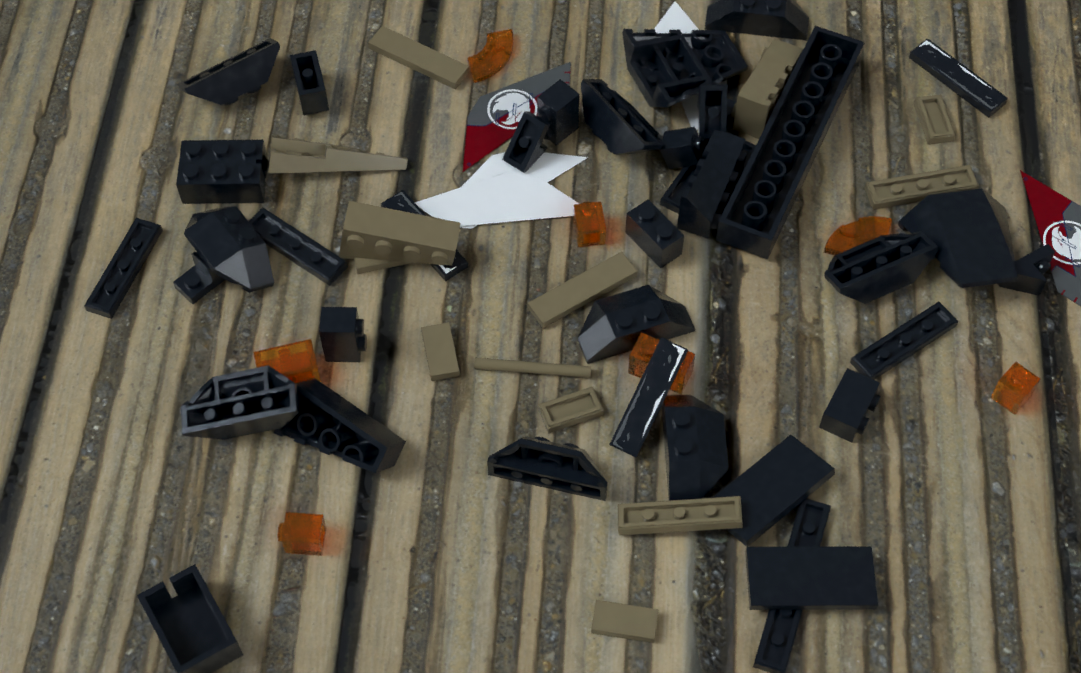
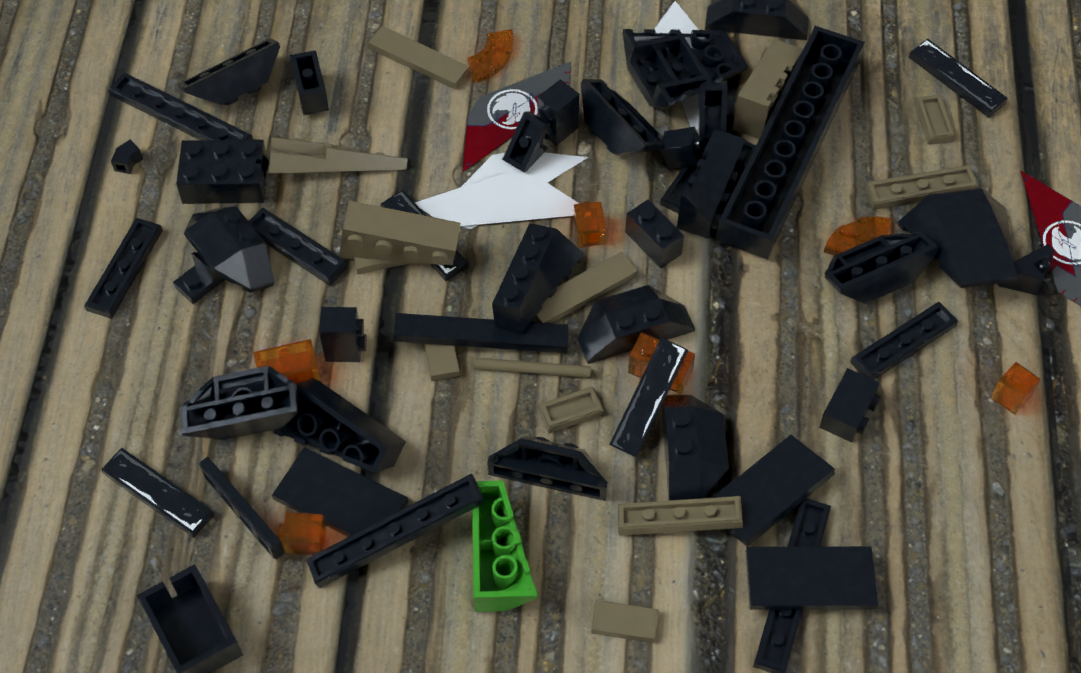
none -> black tile [101,448,214,538]
none -> black tile [108,72,253,140]
none -> black piece [111,139,143,174]
none -> black tile [199,457,285,560]
none -> black tile [272,447,409,537]
none -> black tile [306,473,486,588]
none -> black tile [393,313,568,353]
none -> bright green wedge [472,480,538,612]
none -> black wedge [492,223,584,333]

